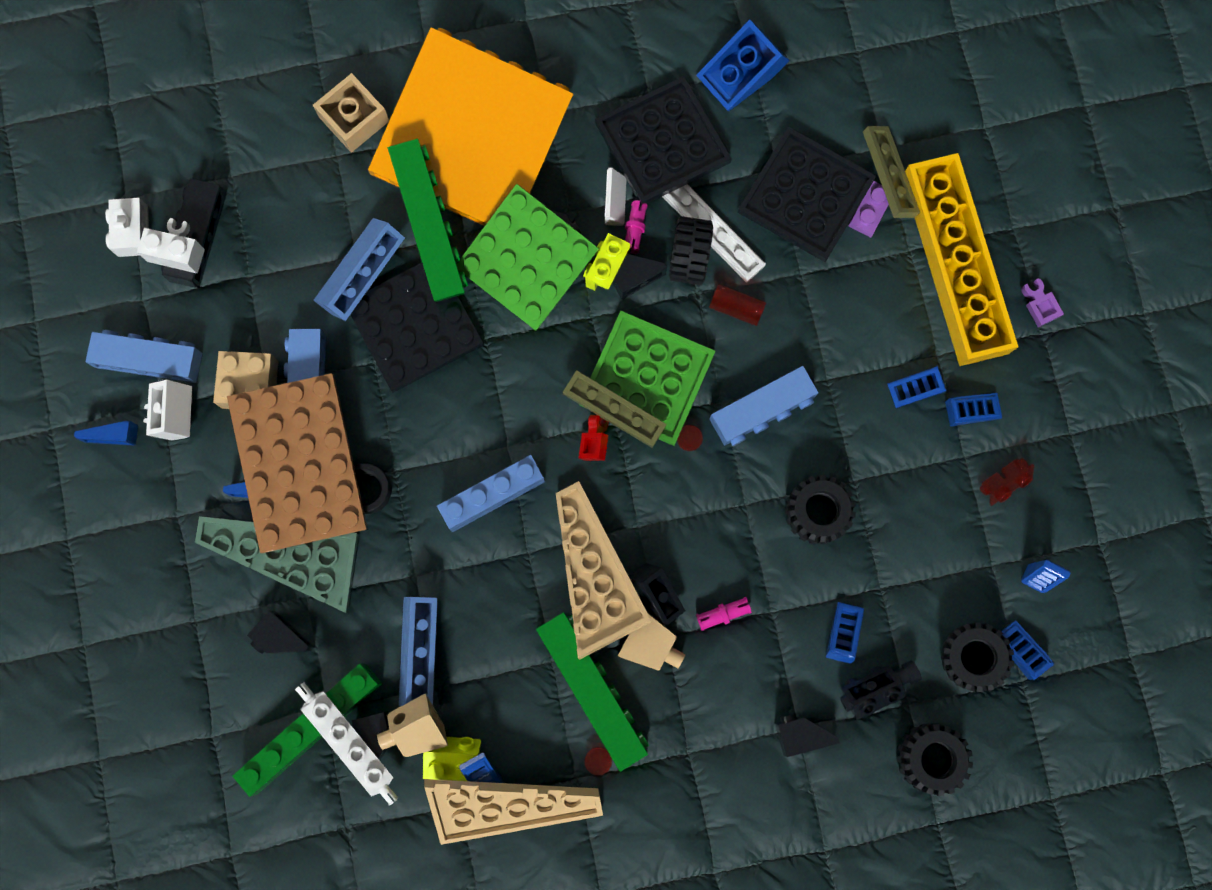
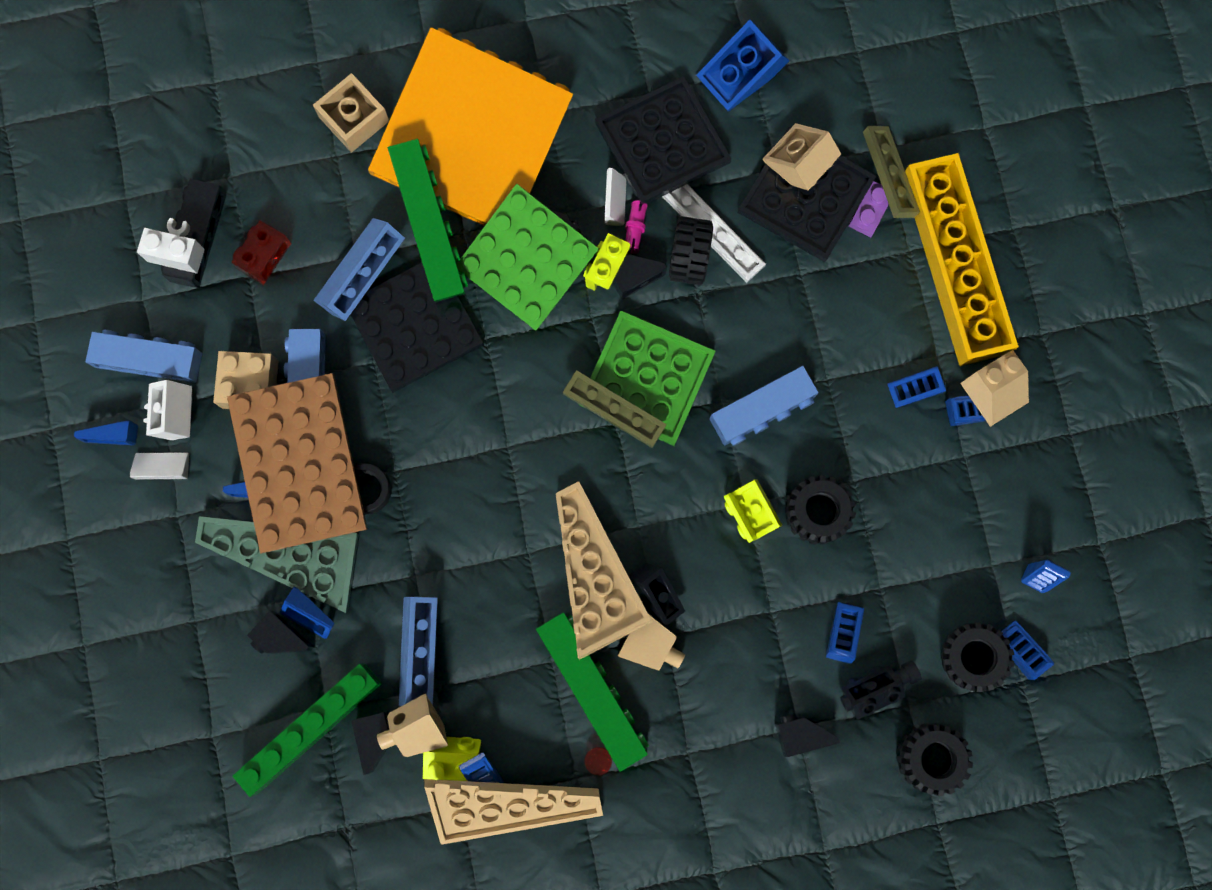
white brick [105,198,149,257] -> none
white plate [295,682,399,806] -> none
medium blue brick [437,455,545,532] -> none
red plate [578,415,609,461] -> none
clear red plate [677,425,703,451] -> none
dark pink pin [696,597,752,631] -> none
clear red hinge [709,284,766,326] -> none
clear red hinge [980,458,1034,506] -> none
medium lavender plate [1021,278,1064,328] -> none
none -> white slope [130,453,189,480]
none -> clear red brick [231,220,292,285]
none -> blue slope [280,587,335,639]
none -> neon yellow bracket [724,479,783,543]
none -> tan slope [763,123,841,190]
none -> tan slope [960,350,1029,427]

